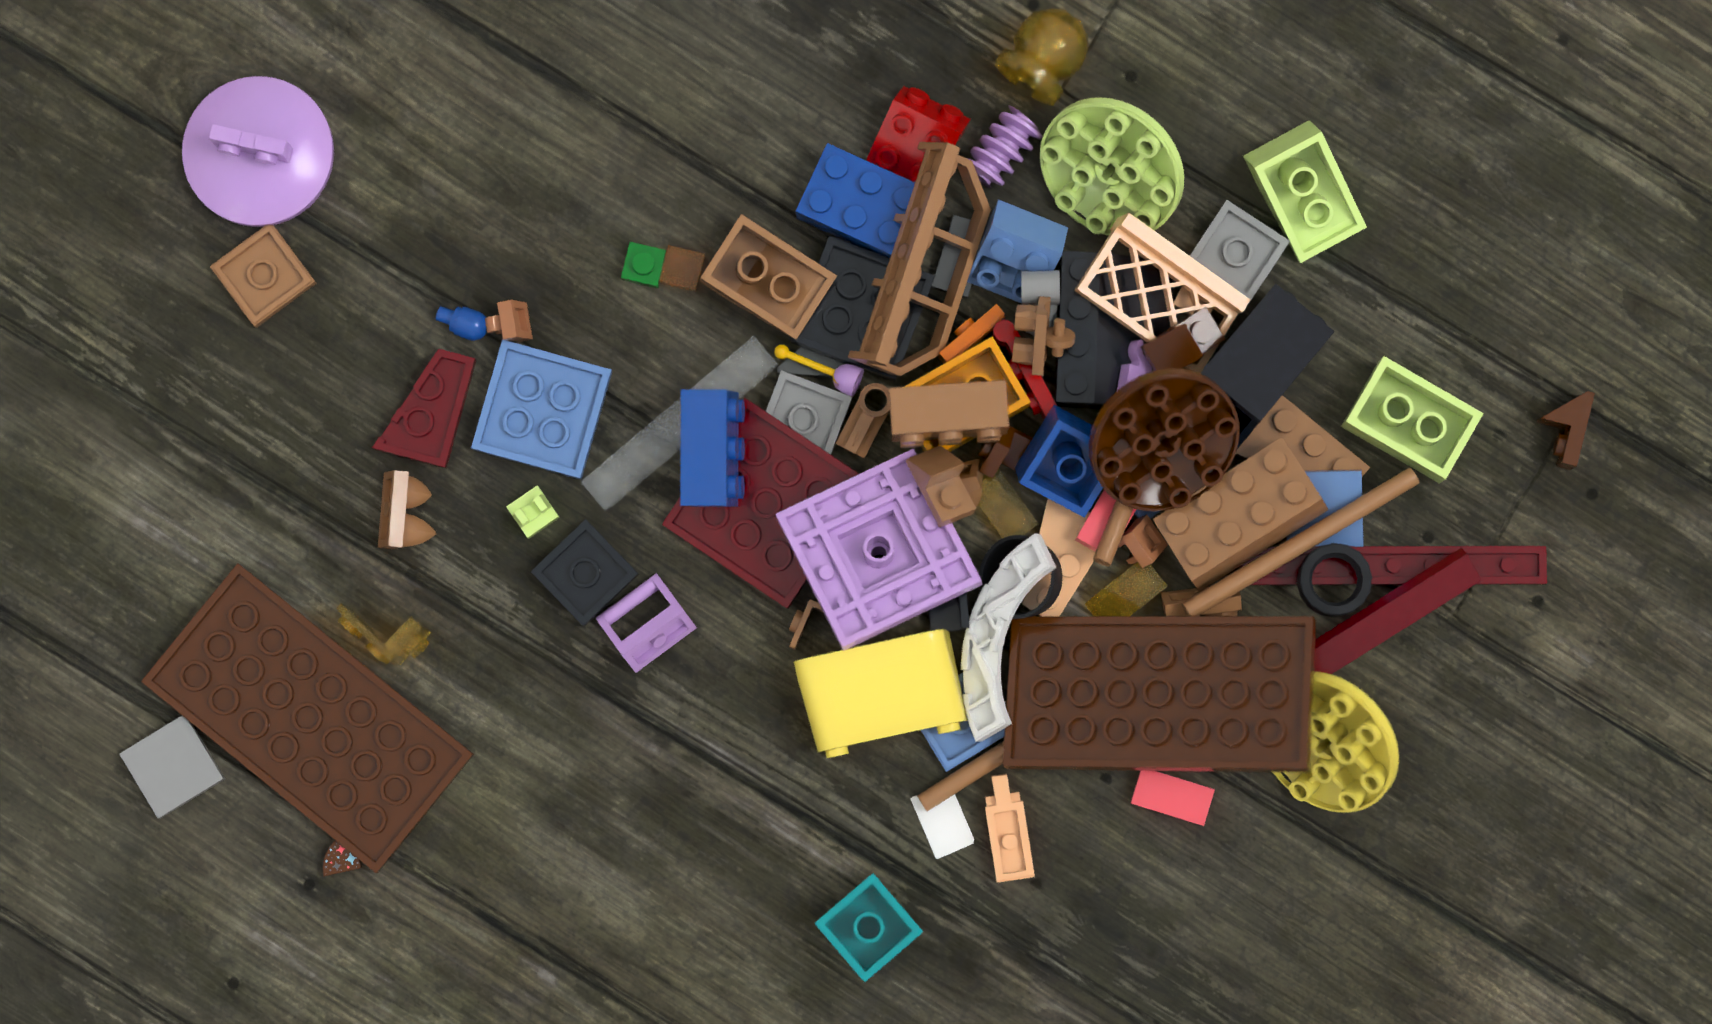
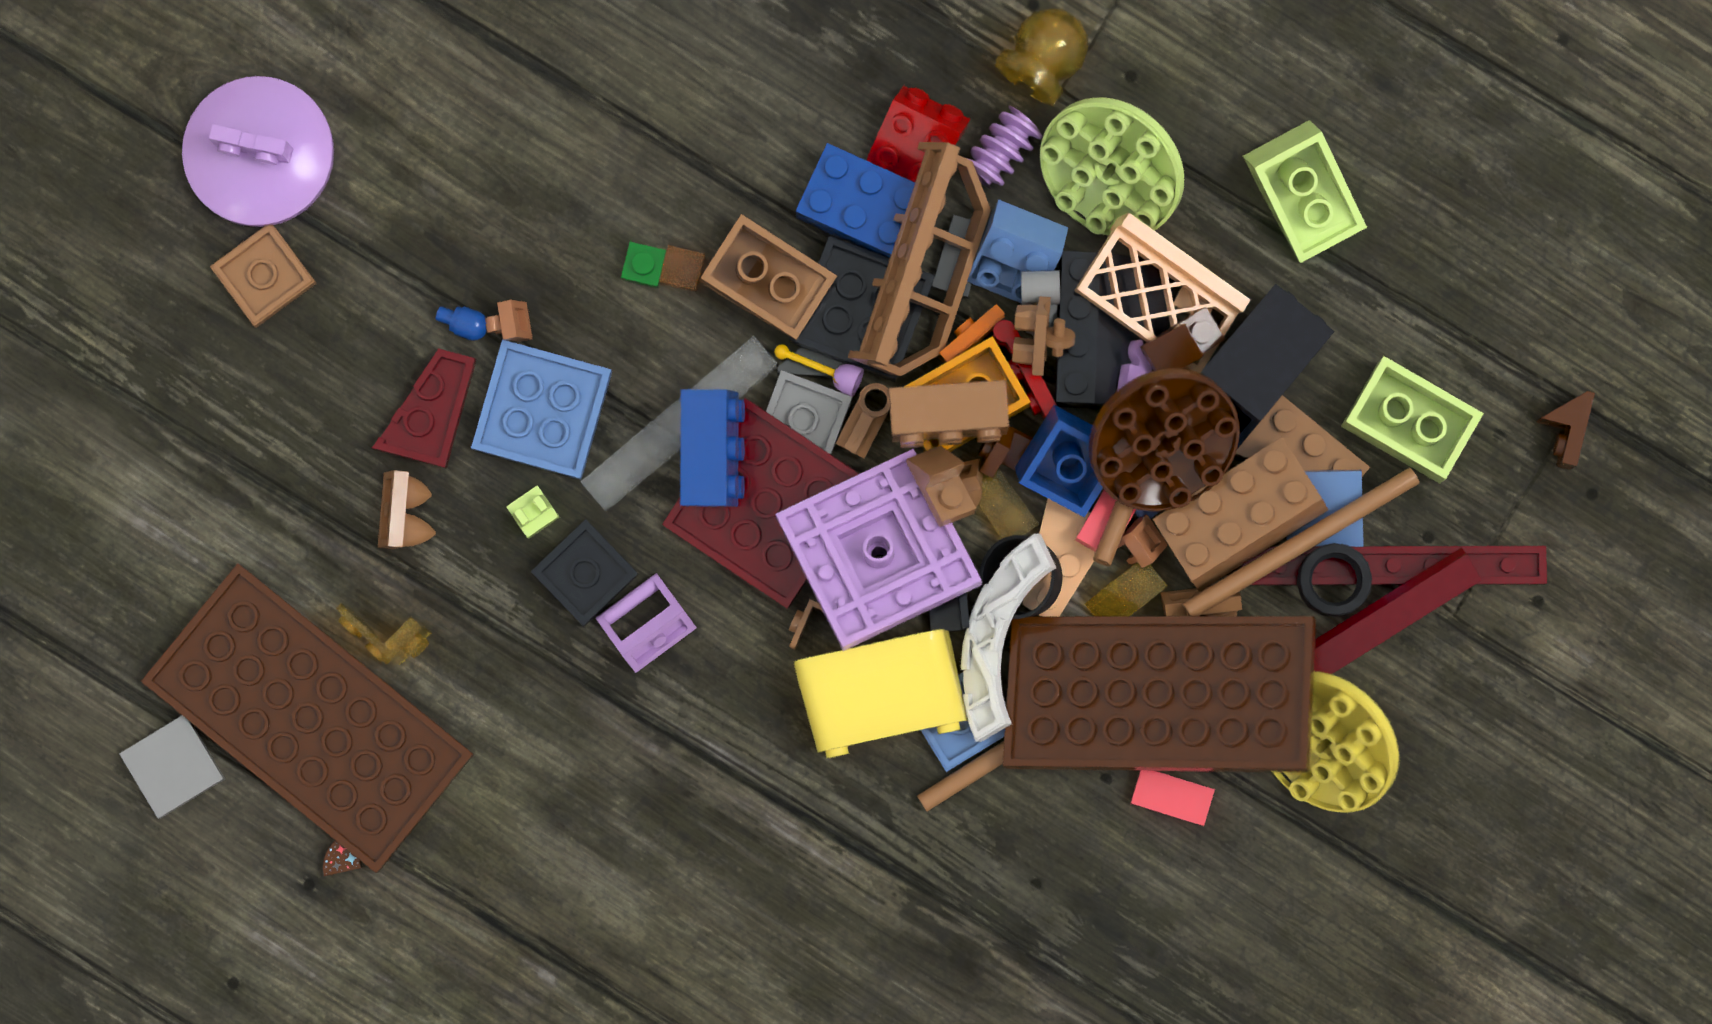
teal brick [814,873,923,982] -> none
white sticker [911,794,974,859] -> none
light nougat hinge [985,774,1035,883] -> none
light grey plate [1190,200,1290,306] -> none

